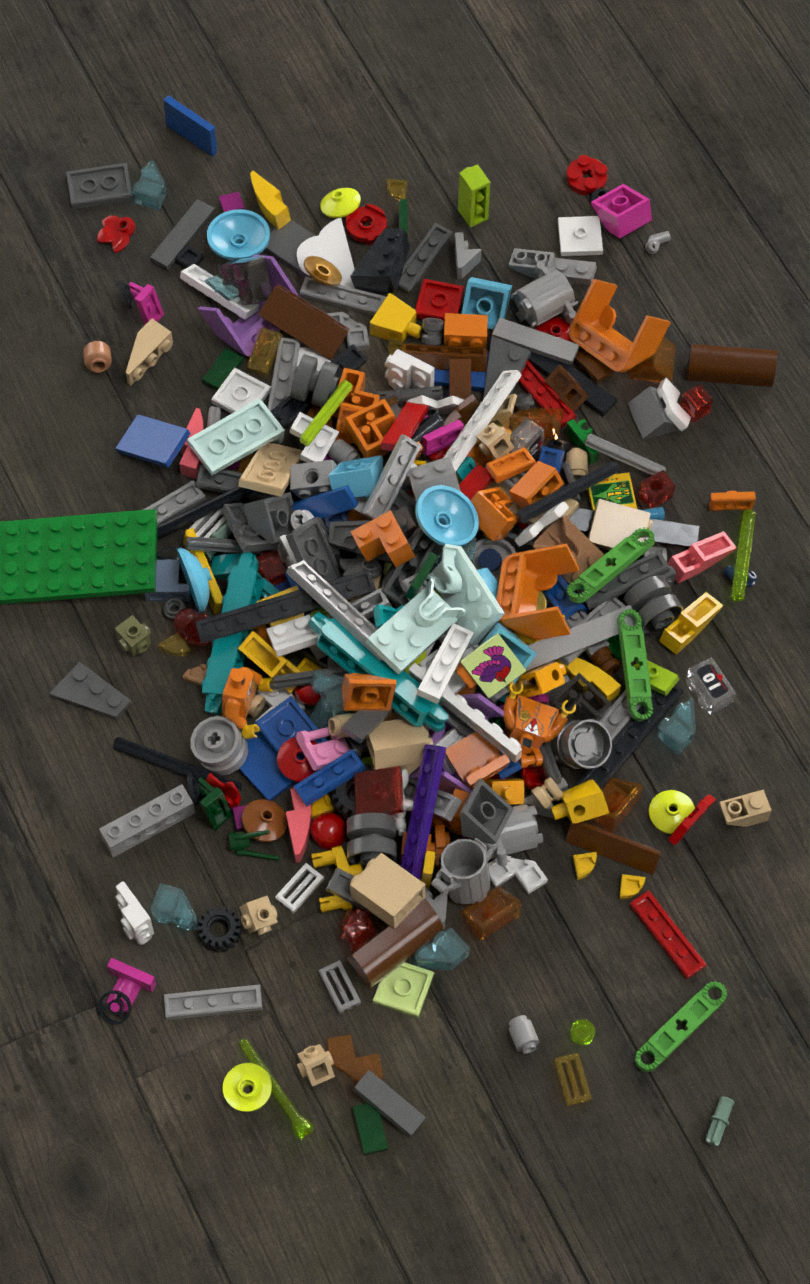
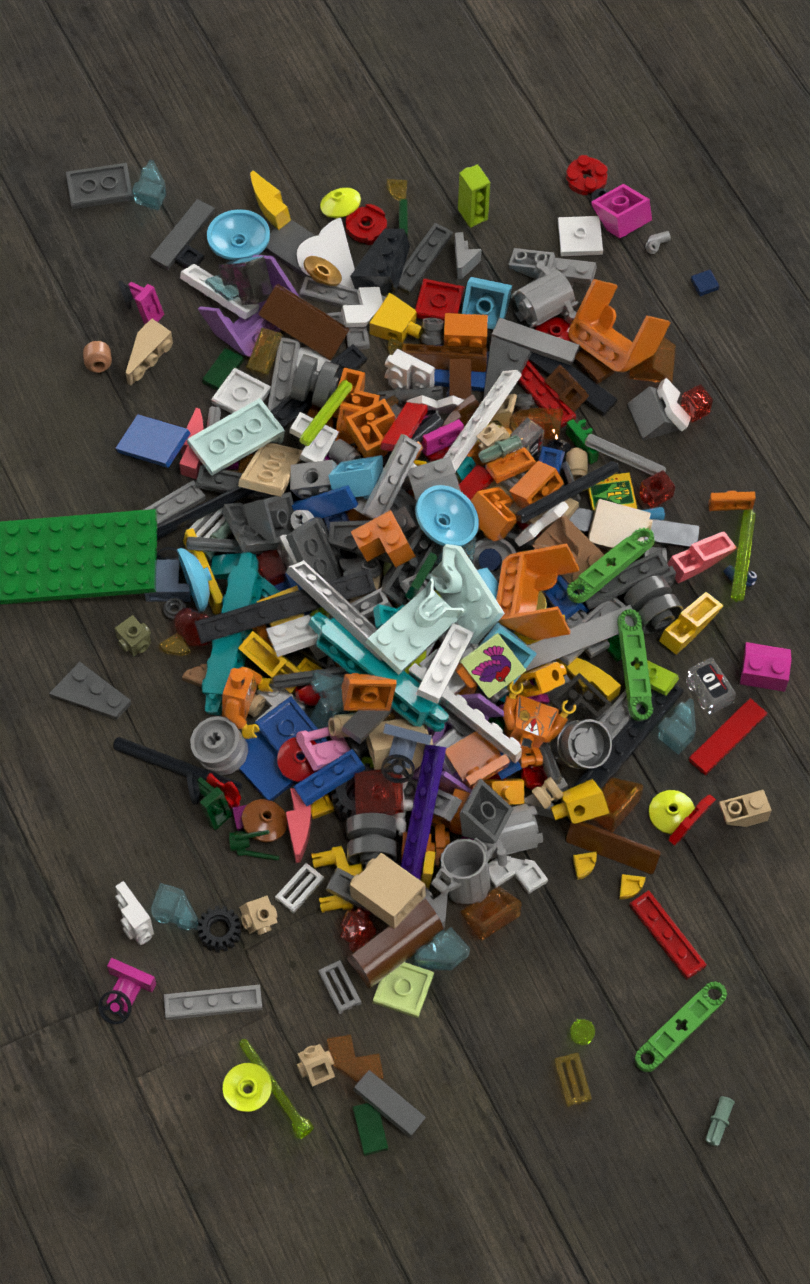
red plate [97,216,135,253] -> none
light grey brick [99,784,195,857] -> none
blue tile [163,96,217,157] -> none
magenta tile [219,191,245,213] -> none
red hair [310,812,347,850] -> none
light grey brick [509,1015,539,1054] -> none
reddish brown wheel [590,646,621,676] -> none
reddish brown brick [687,344,778,387] -> none
none -> white tile [341,287,383,327]
none -> sand blue piece [381,723,432,783]
none -> sand green axle [478,435,522,463]
none -> red tile [688,698,767,776]
none -> dark blue tile [691,270,719,296]
none -> dark pink slope [740,642,791,692]

